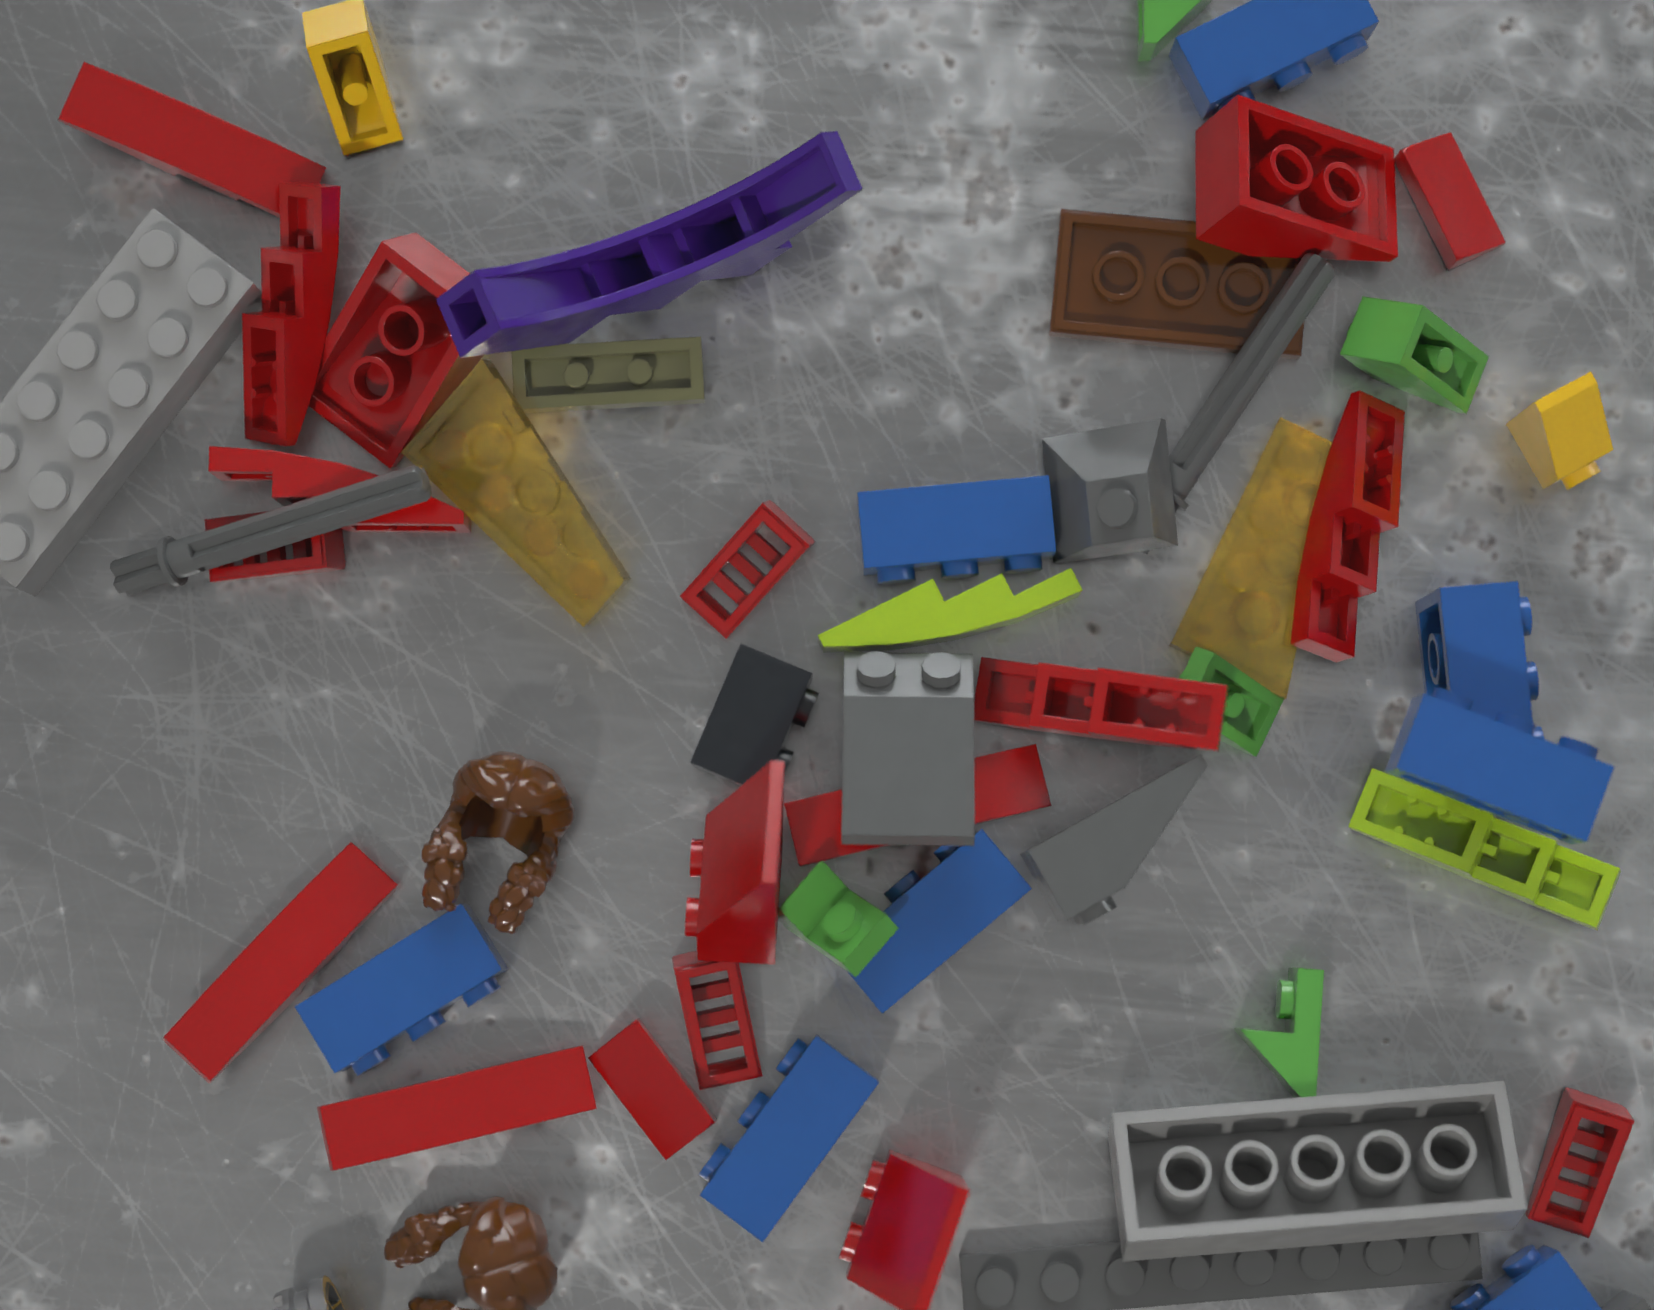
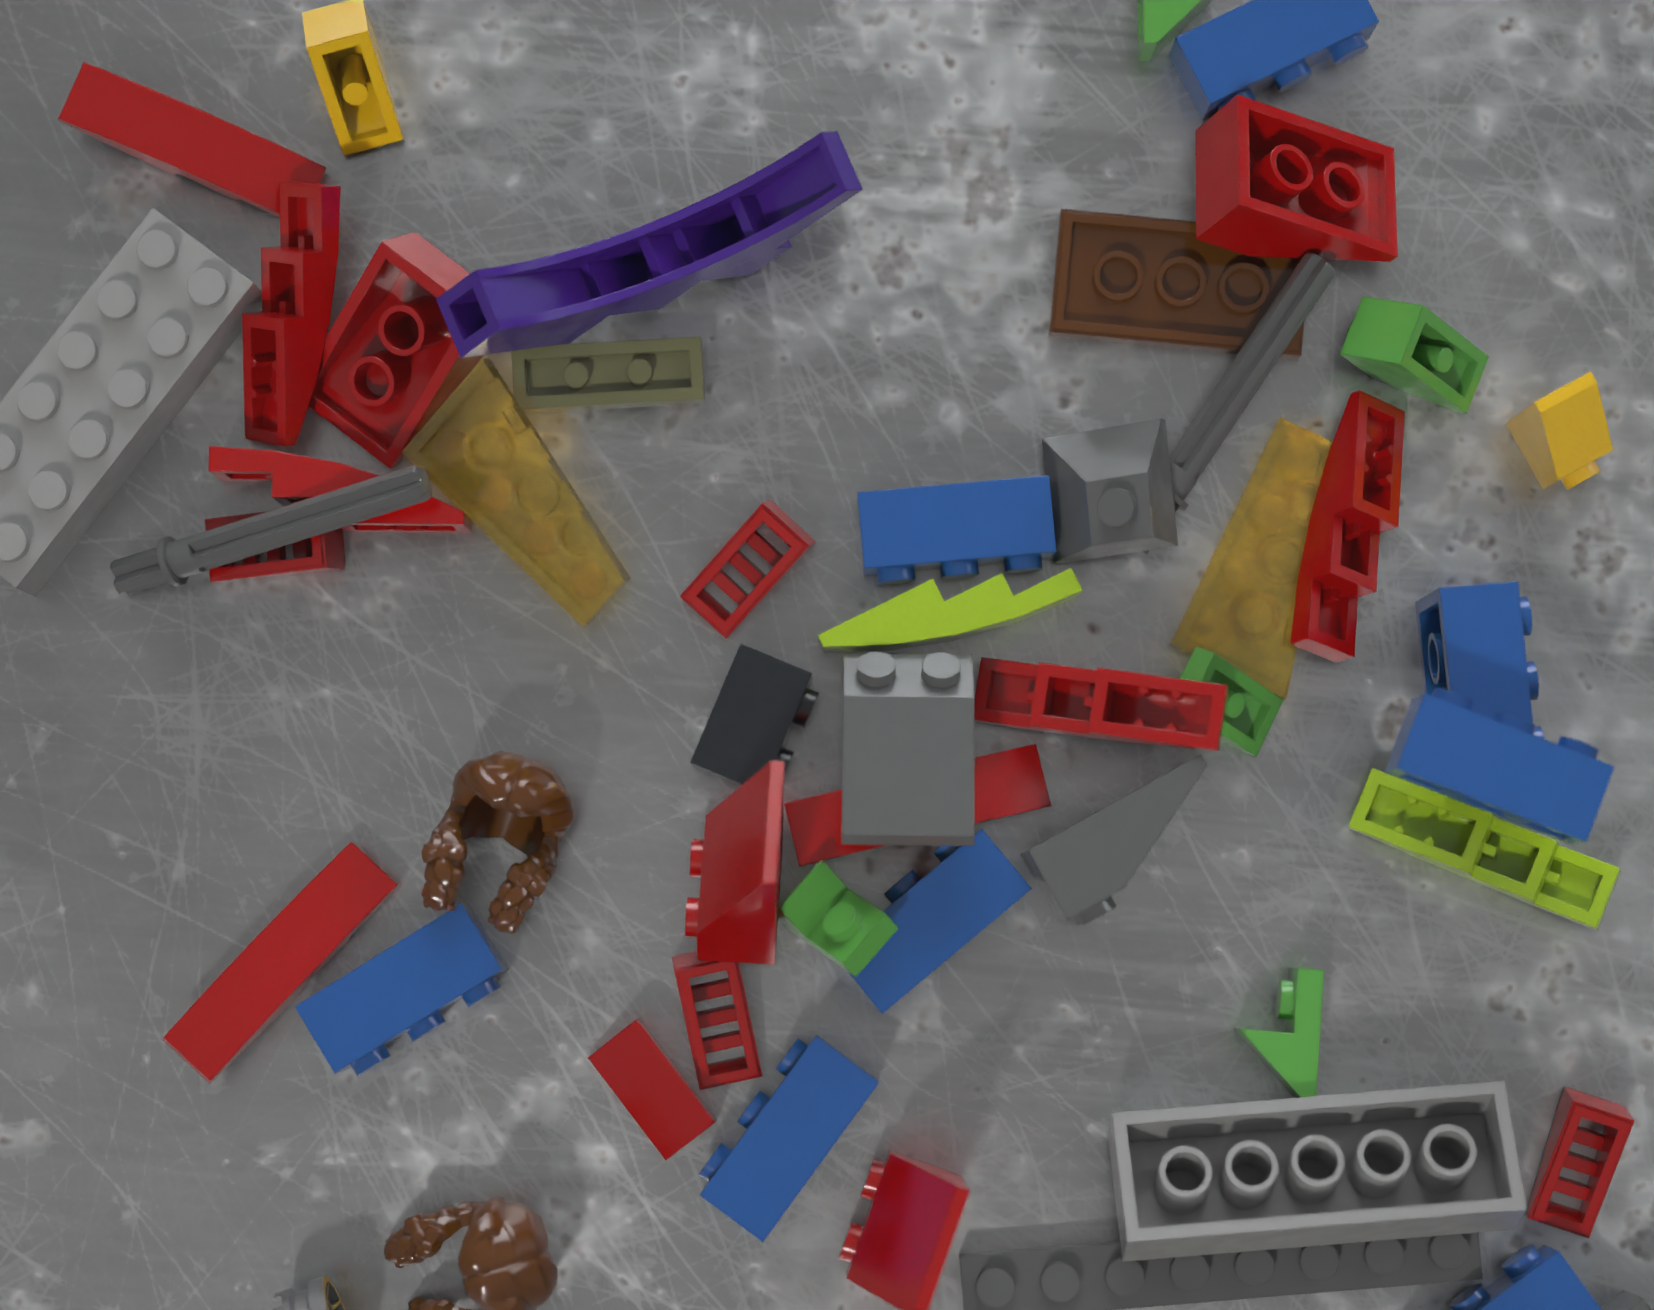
red slope [317,1045,597,1171] -> none
red slope [1395,132,1506,271] -> none

